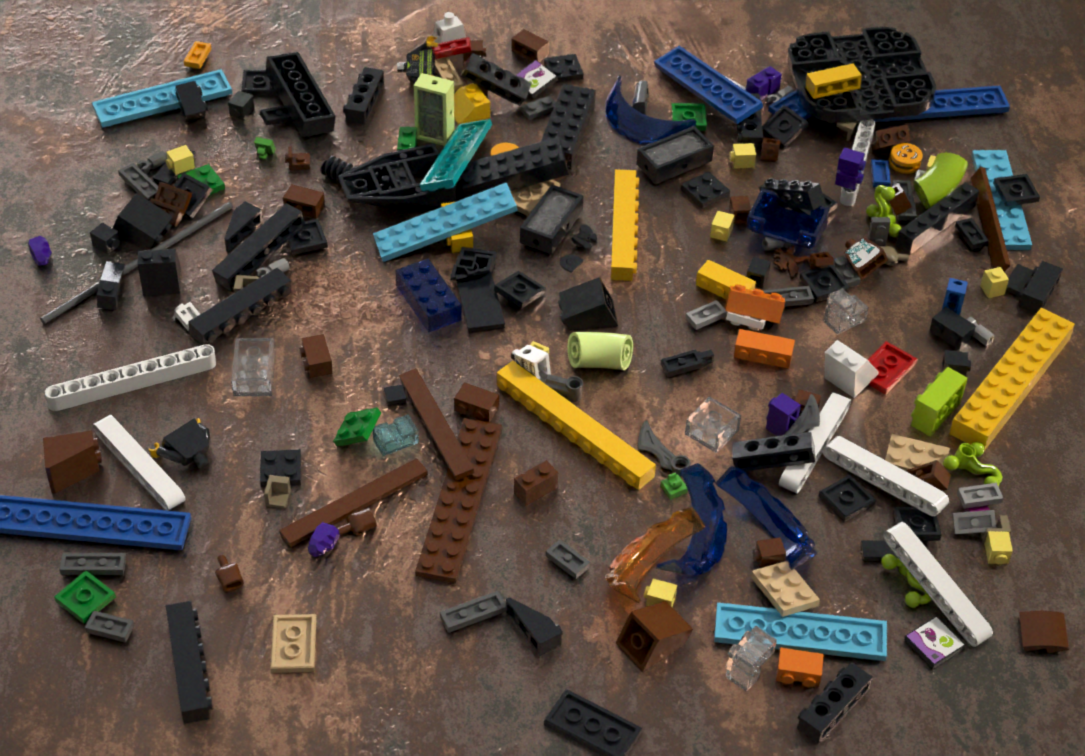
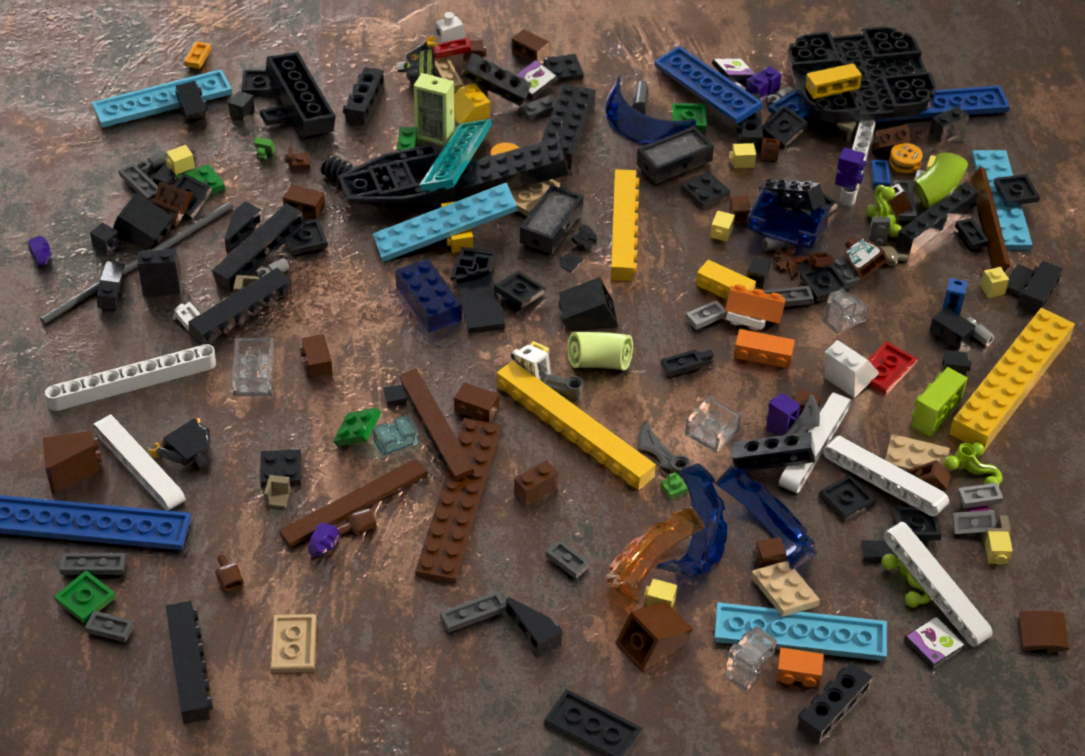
none -> tile [712,59,755,80]
none -> black brick [929,106,969,142]

